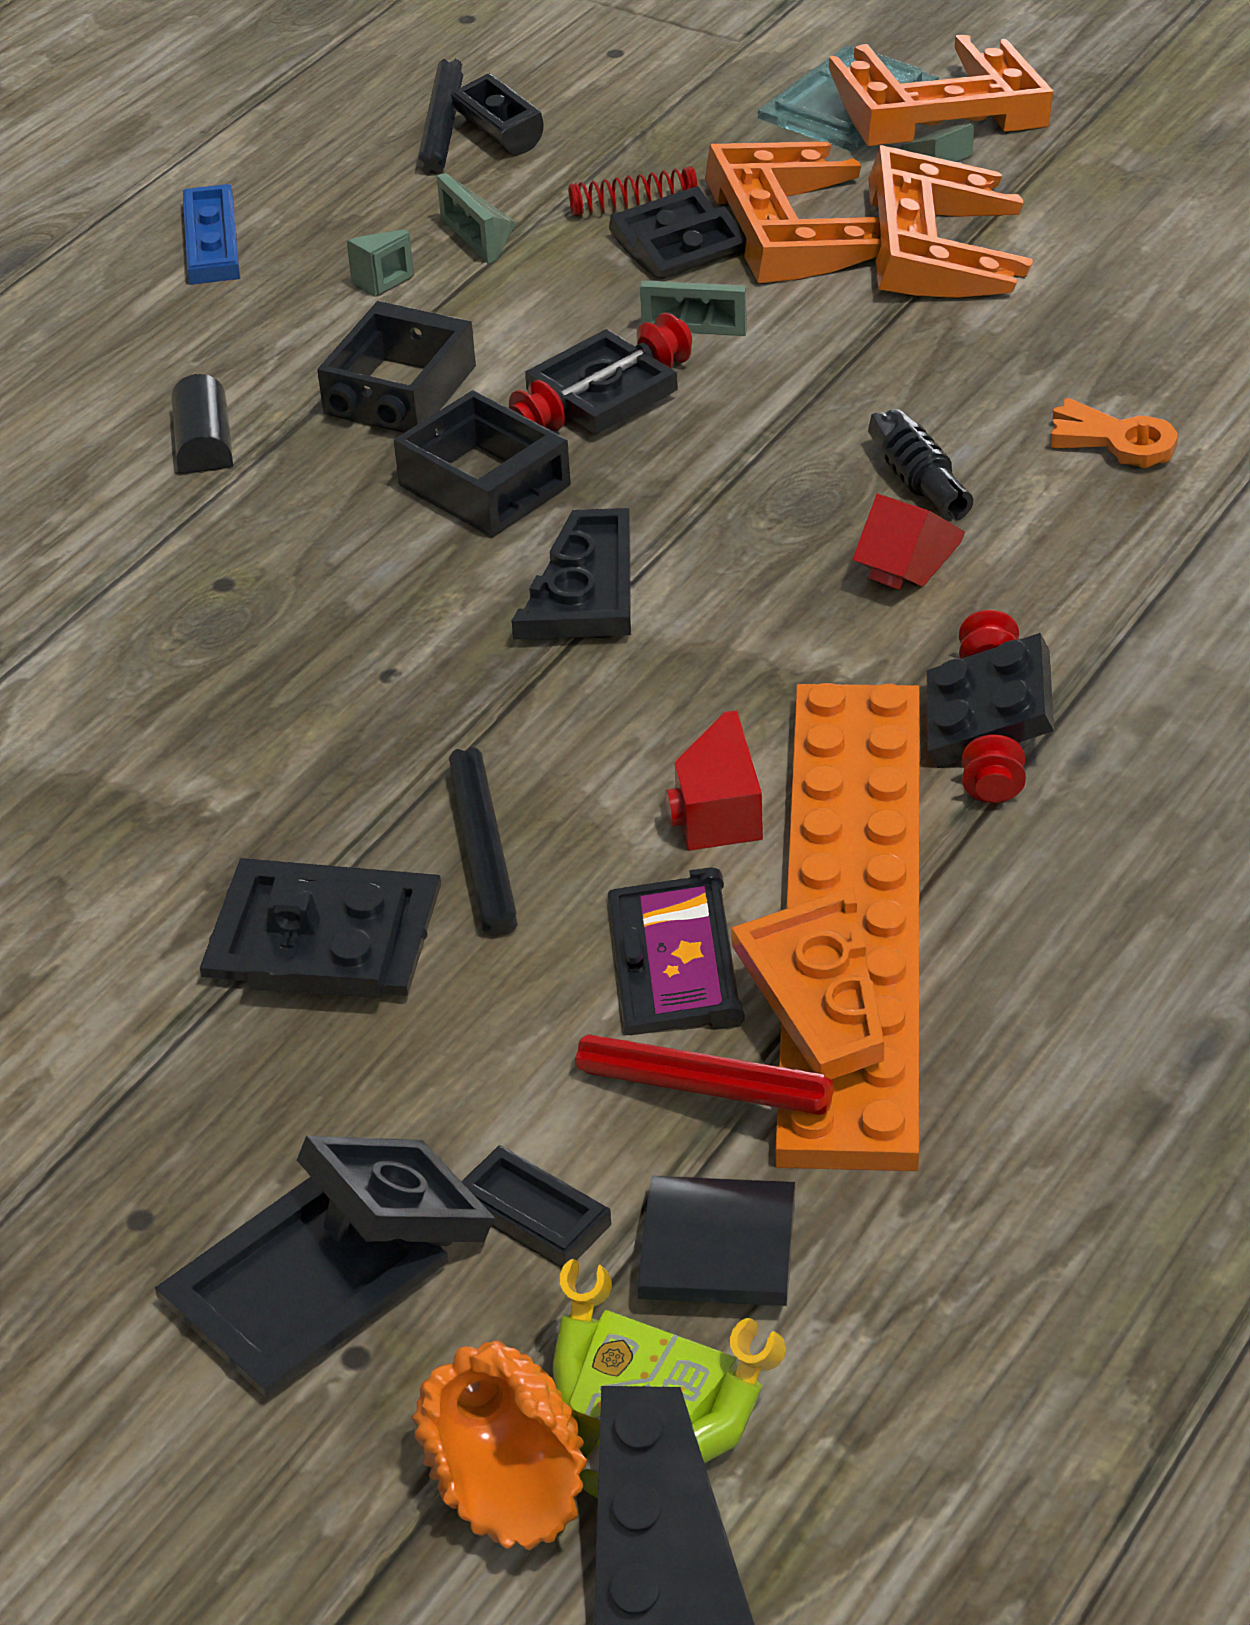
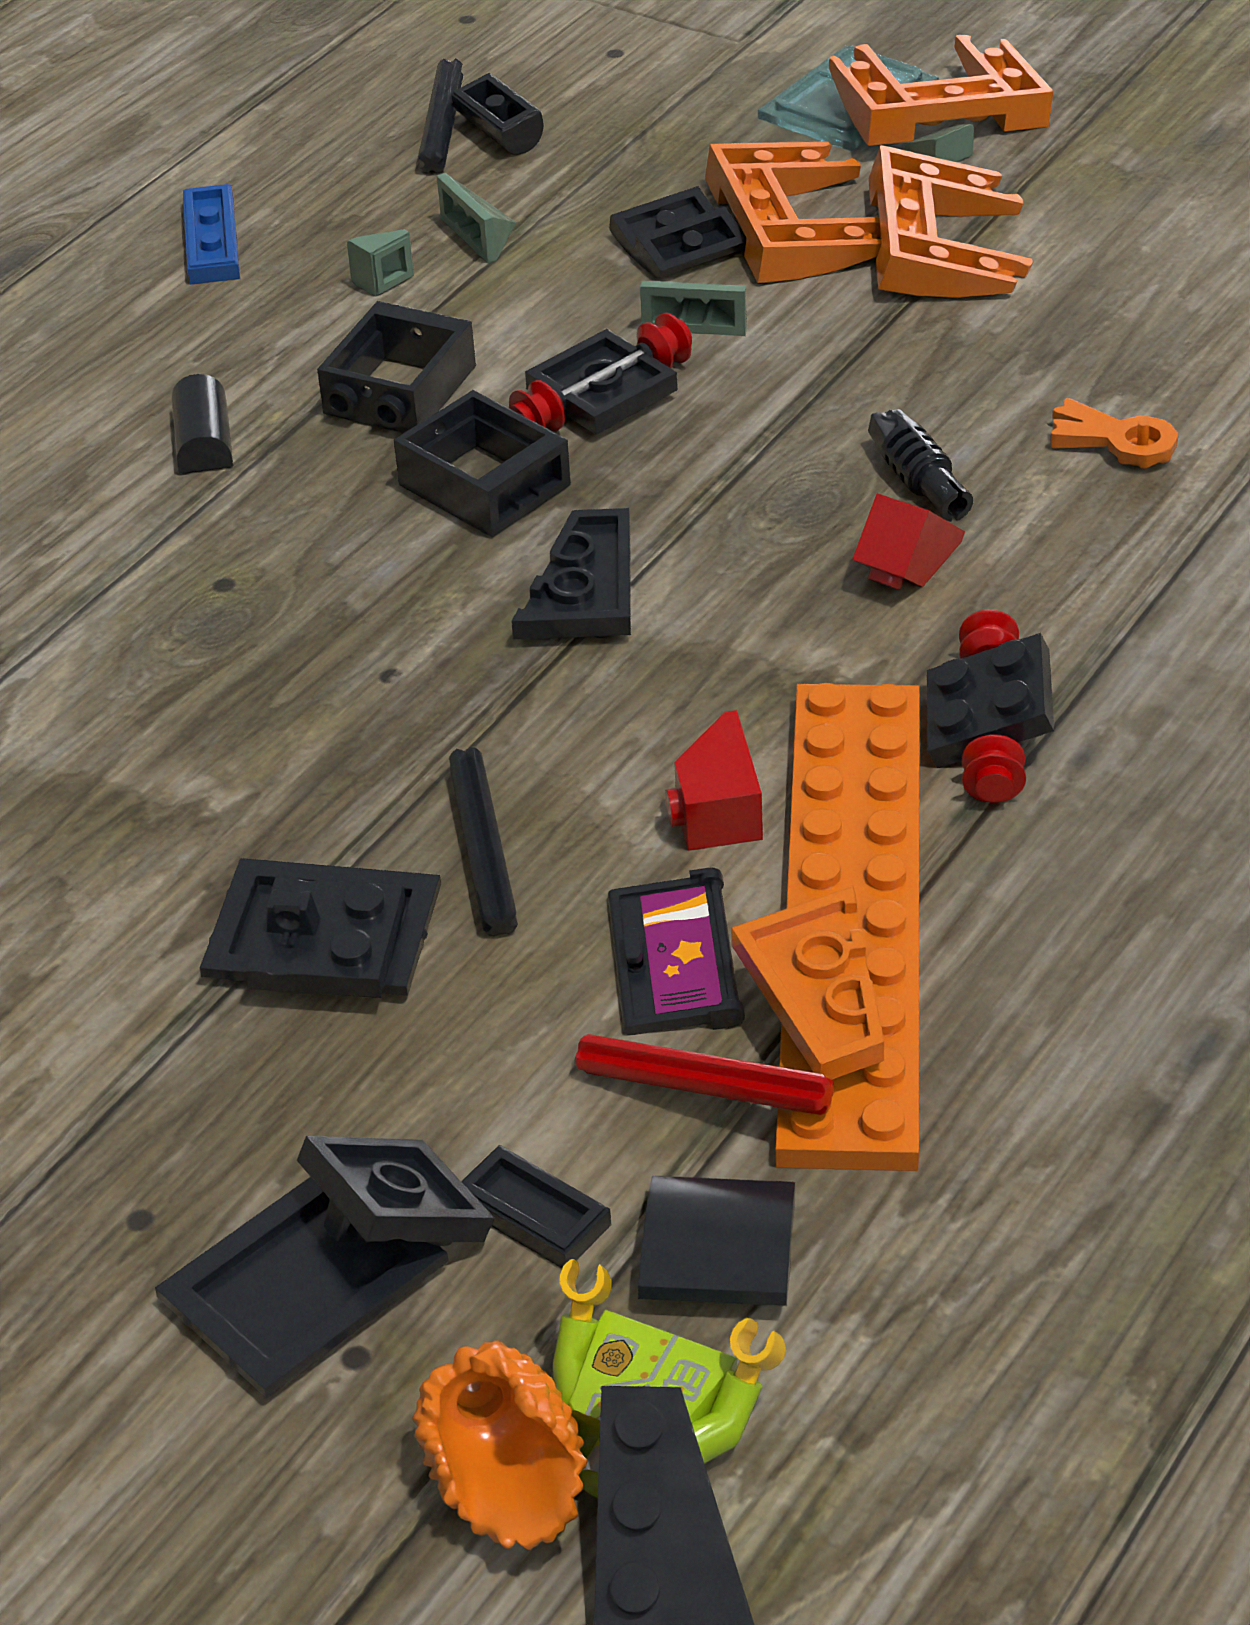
red piece [568,166,698,217] -> none

